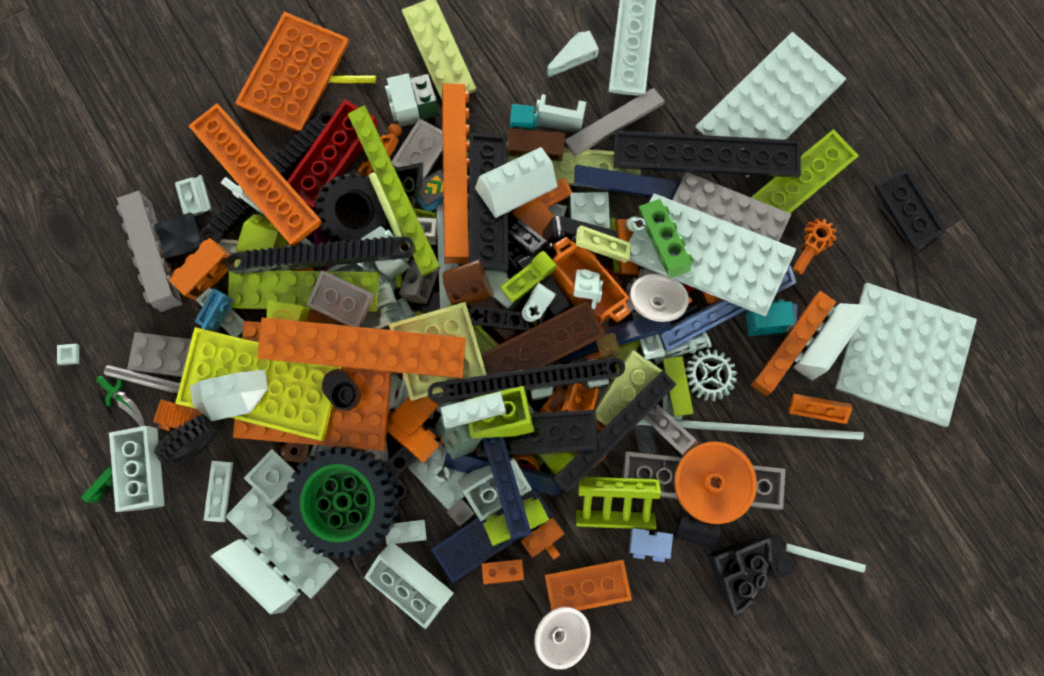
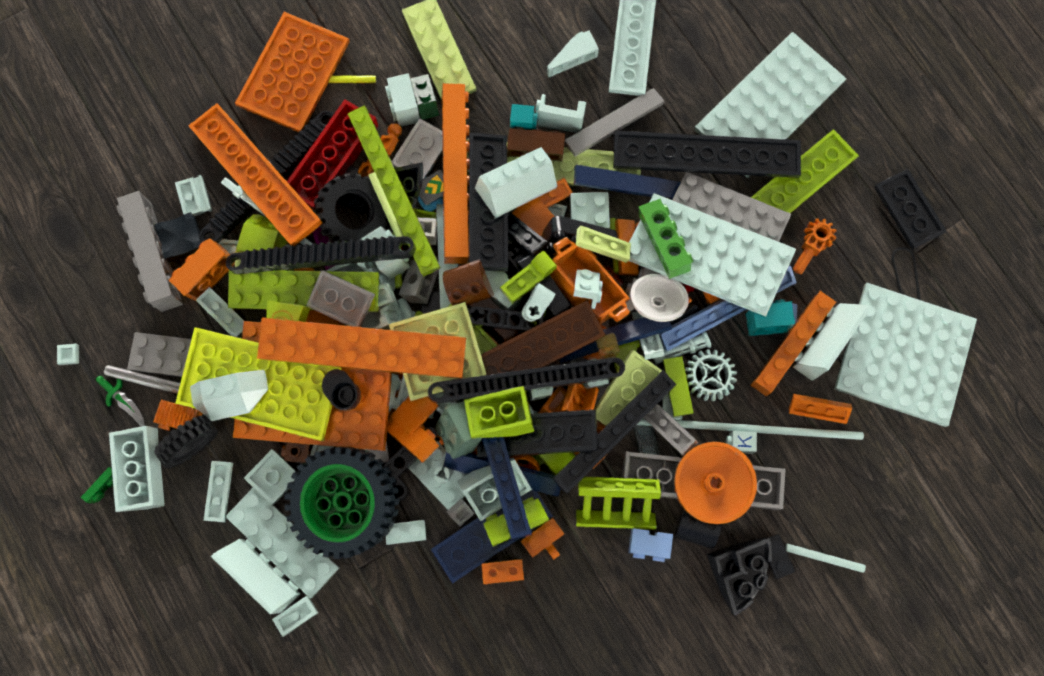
dark azure bracket [194,288,234,332] -> none
light aqua slope [364,542,454,629] -> none
light aqua plate [441,392,506,429] -> none
white dish [535,607,590,669] -> none
orange plate [545,560,632,611] -> none
light aqua pin [625,217,646,232] -> none
none -> light aqua plate [272,596,319,637]
none -> light aqua brick [726,431,757,454]

